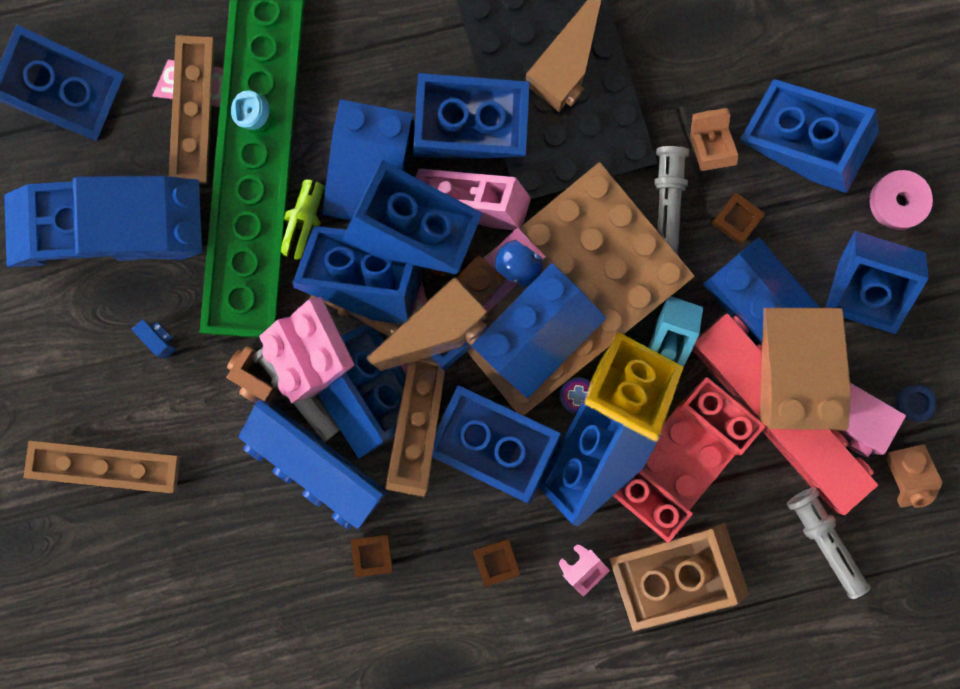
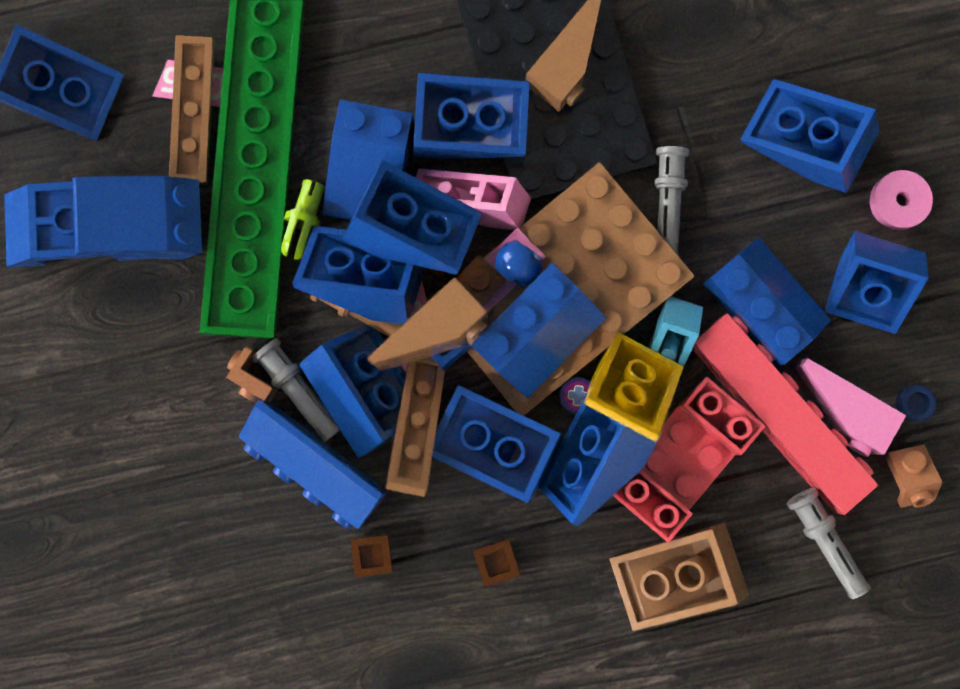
medium nougat plate [23,441,181,494] -> none
blue plate [131,319,177,359] -> none
medium azure tile [231,90,269,130] -> none
bright pink plate [259,297,354,404] -> none
bright pink tile [559,545,610,597] -> none
nougat bracket [690,108,738,171] -> none
reddish brown plate [711,192,765,245] -> none
medium nougat slope [759,307,851,430] -> none

